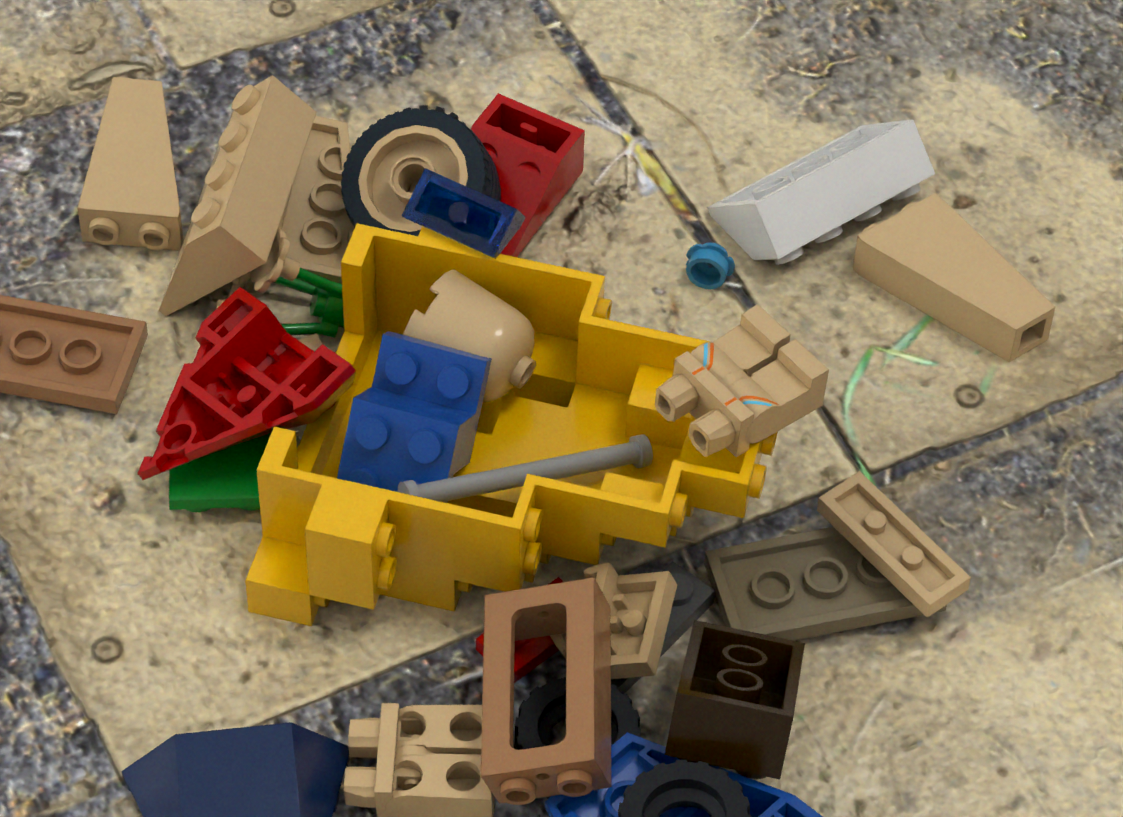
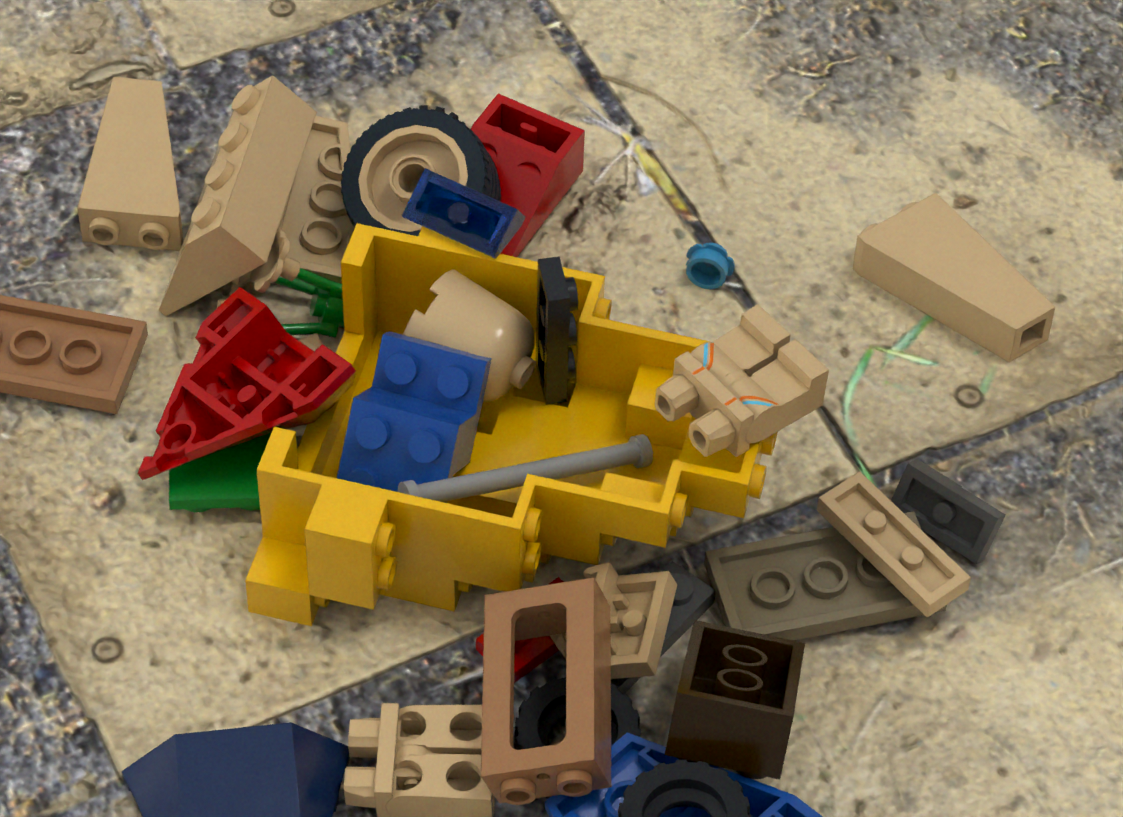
white slope [707,119,935,265] -> none
none -> black plate [536,256,578,405]
none -> dark grey plate [891,459,1006,564]

